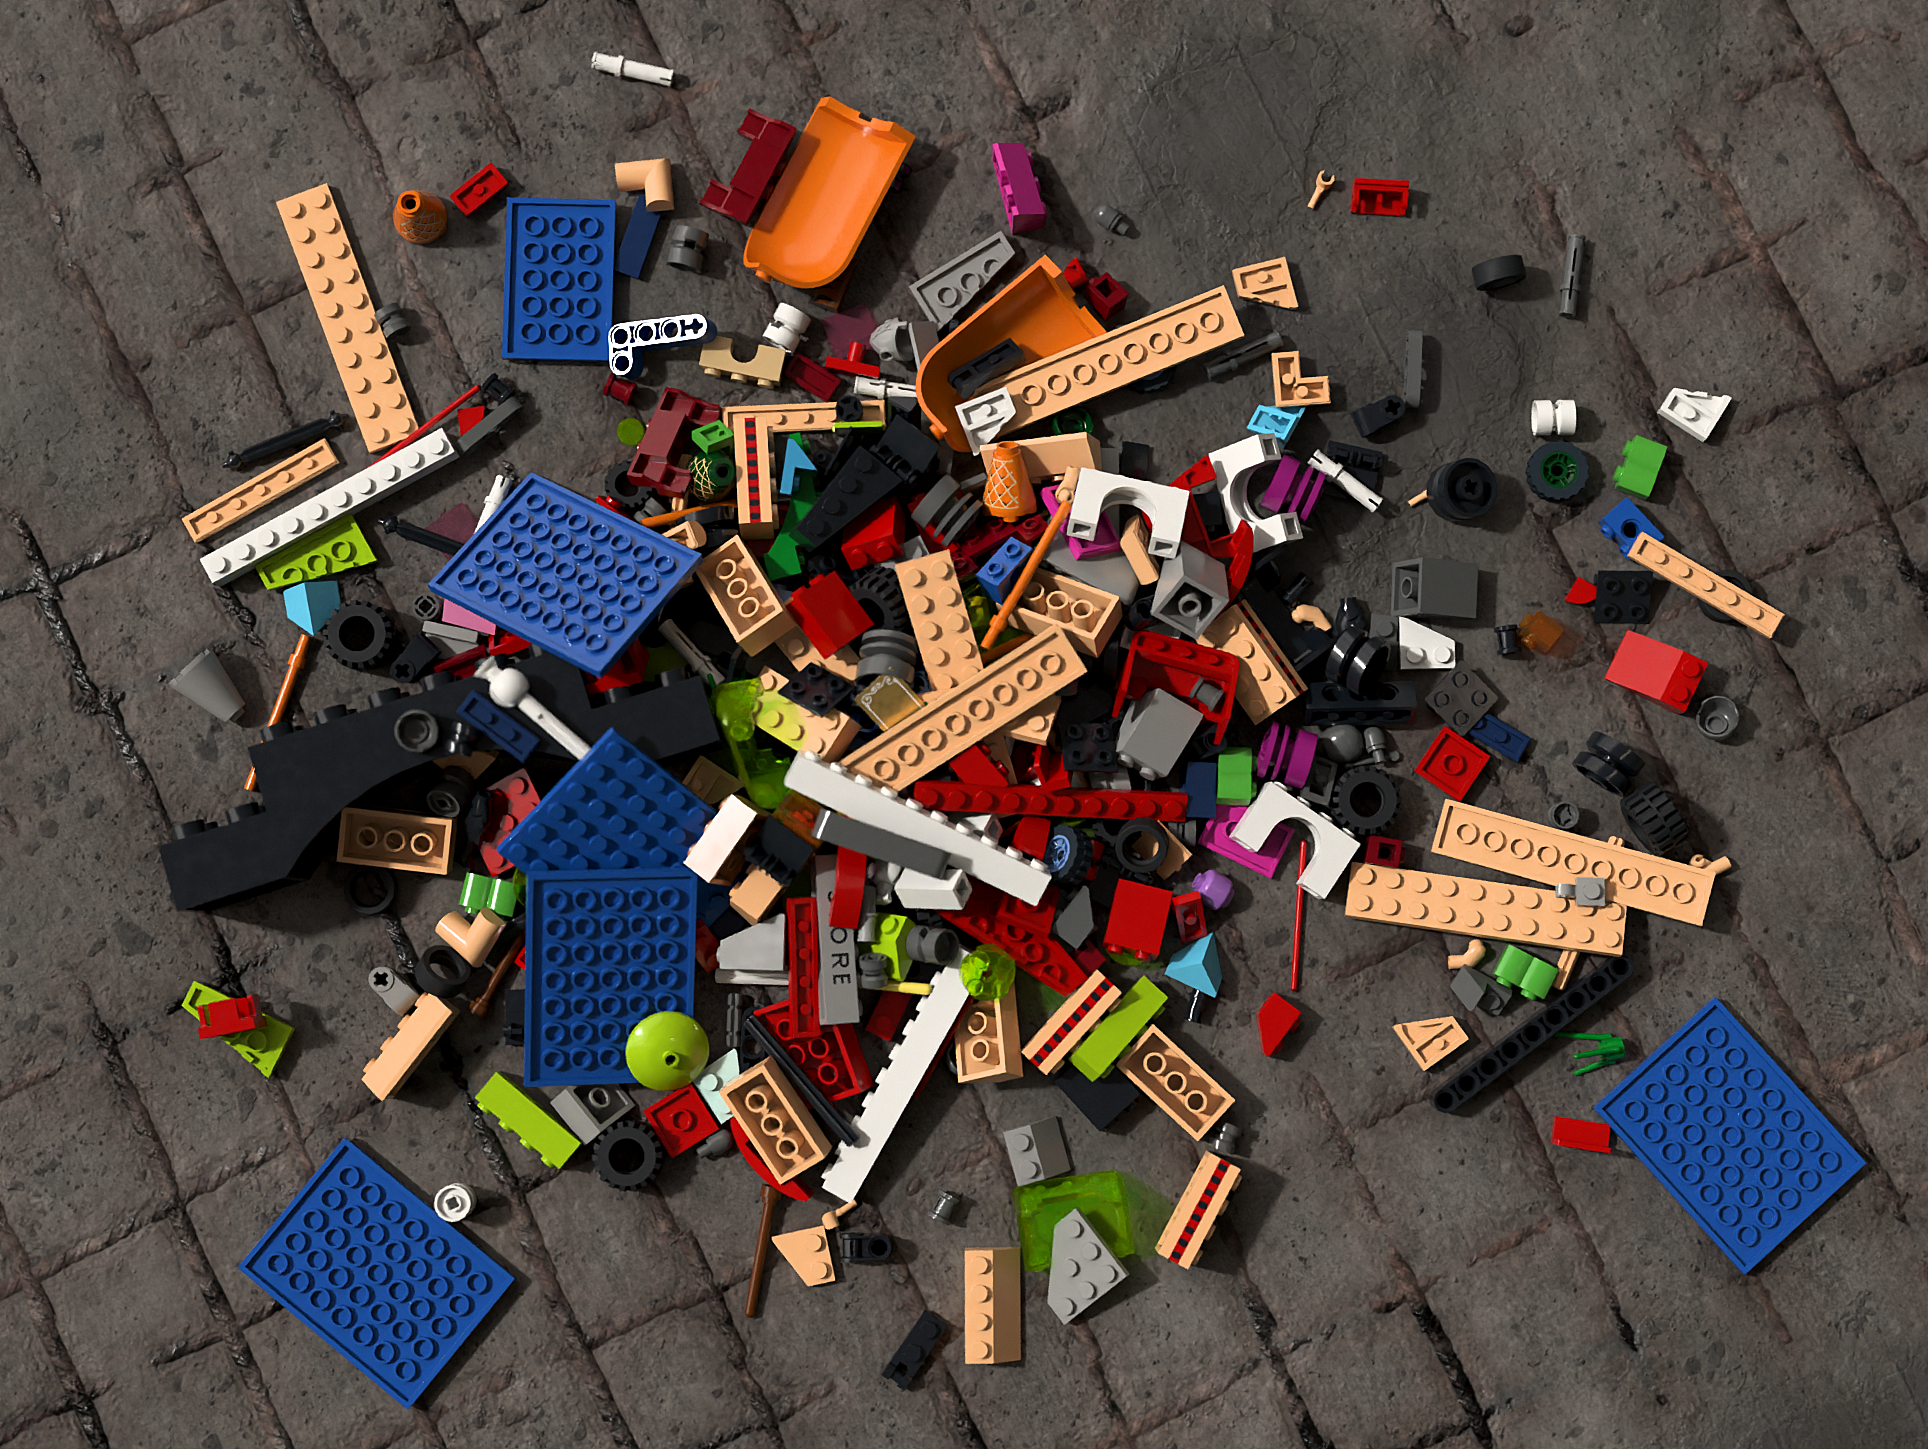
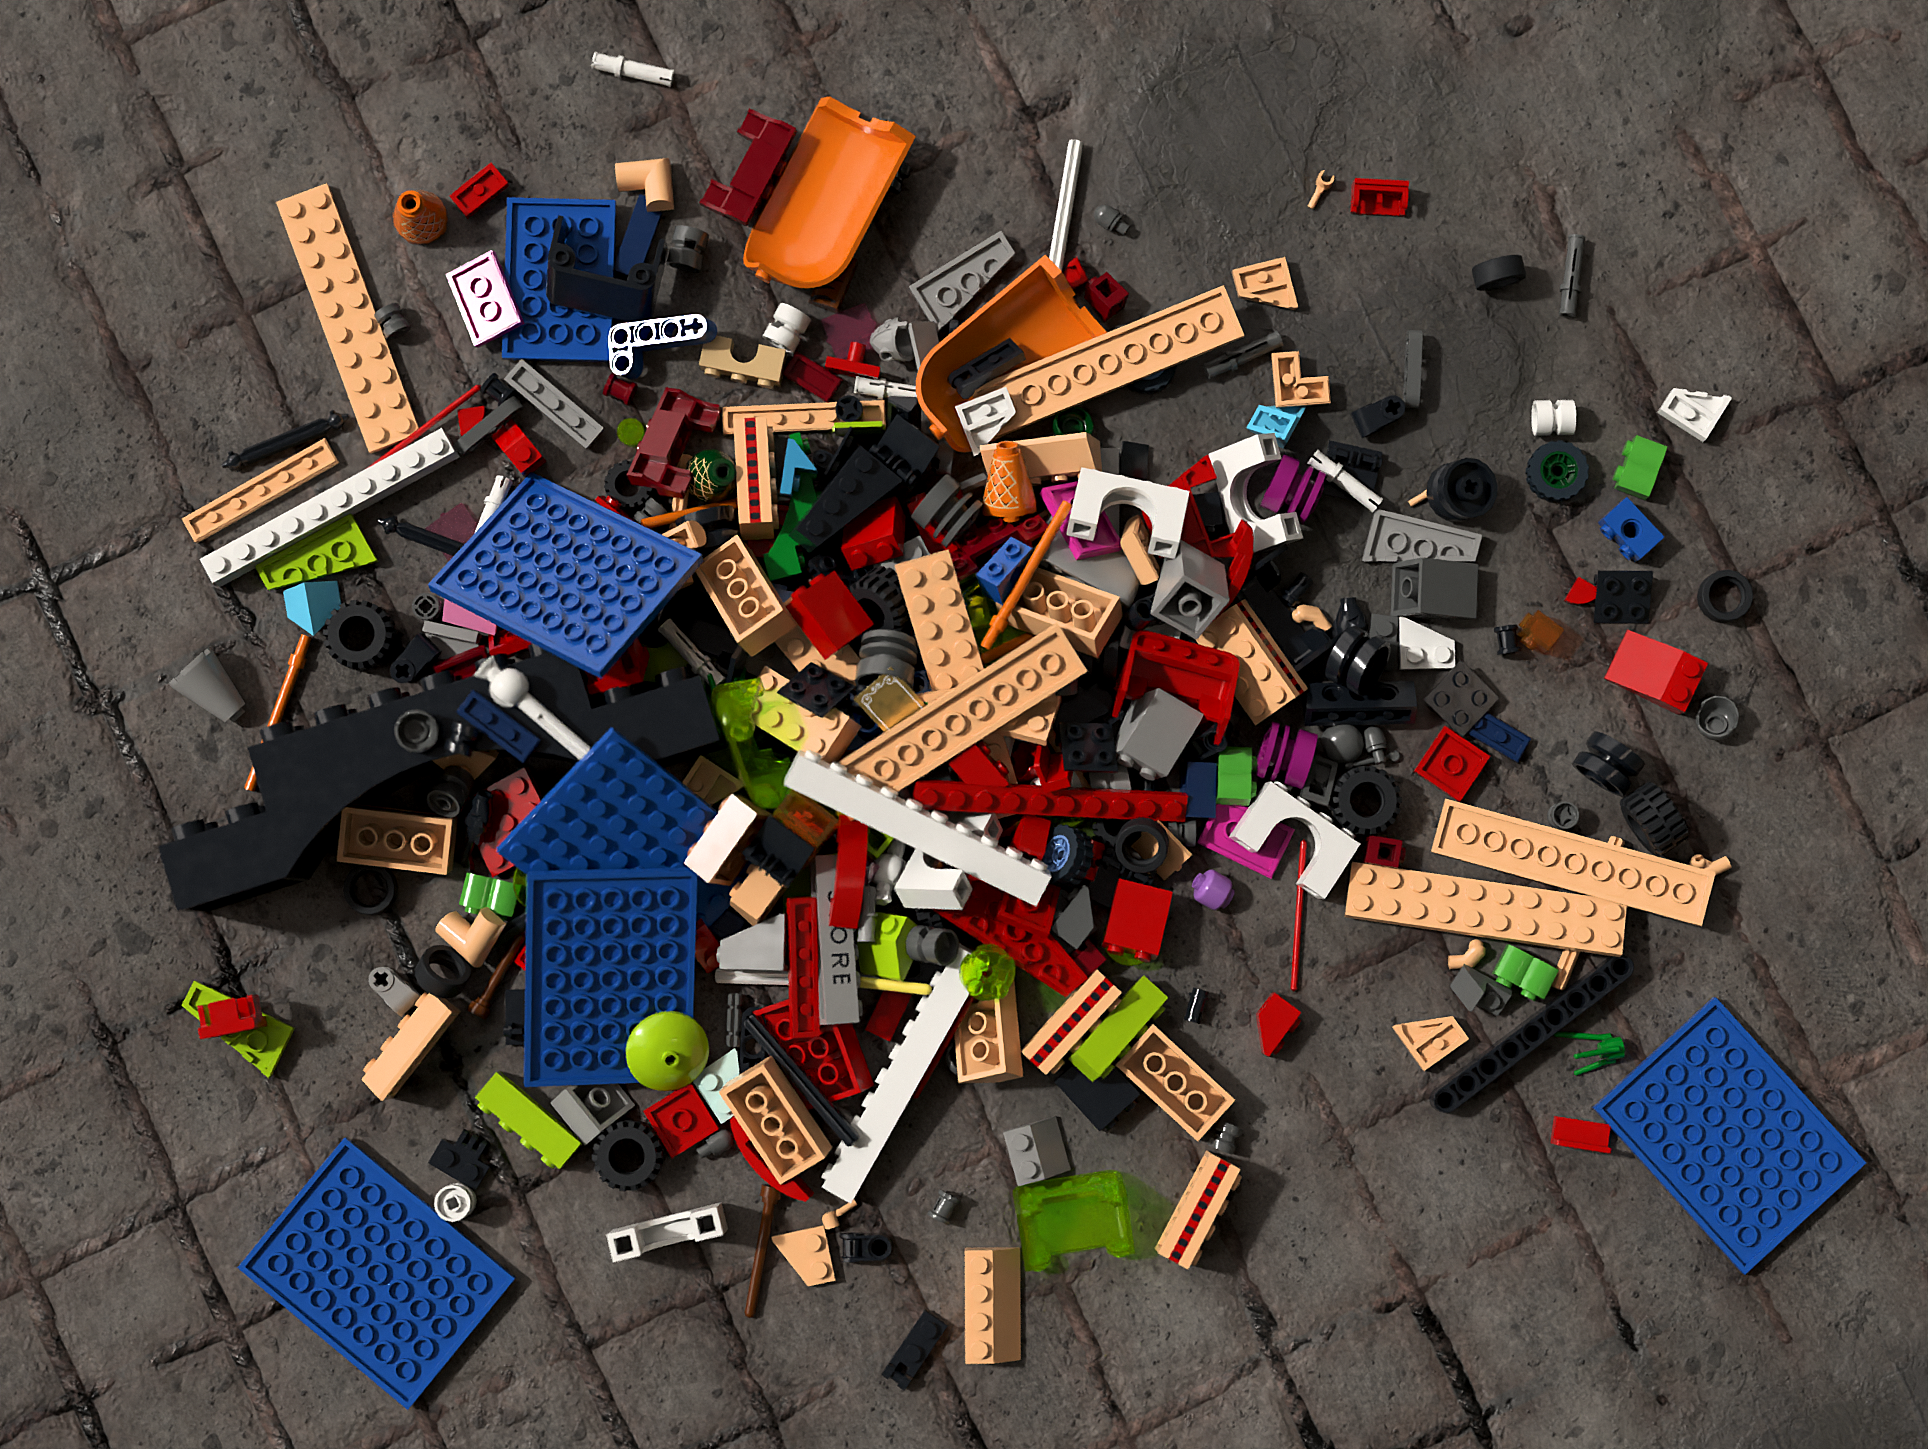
bright green bracket [692,420,735,456] -> none
dark grey beam [812,808,951,880] -> none
dark grey wheel [859,952,889,989] -> none
dark pink wedge [992,143,1048,235] -> none
light grey plate [1047,1207,1129,1325] -> none
light nougat arm [1055,465,1081,504] -> none
medium azure slope [1165,931,1222,998] -> none
red slope [1170,891,1208,943] -> none
dark grey bush [1188,676,1225,712] -> none
light grey plate [1555,877,1605,907] -> none
light nougat tile [1627,532,1785,639] -> none
none -> black hinge [428,1129,491,1191]
none -> tile [446,250,524,348]
none -> red slope [491,419,547,478]
none -> light grey plate [504,359,605,450]
none -> black windscreen [546,215,669,323]
none -> white arch [607,1202,728,1262]
none -> white axle [1049,140,1083,271]
none -> light grey wing [1362,508,1482,561]

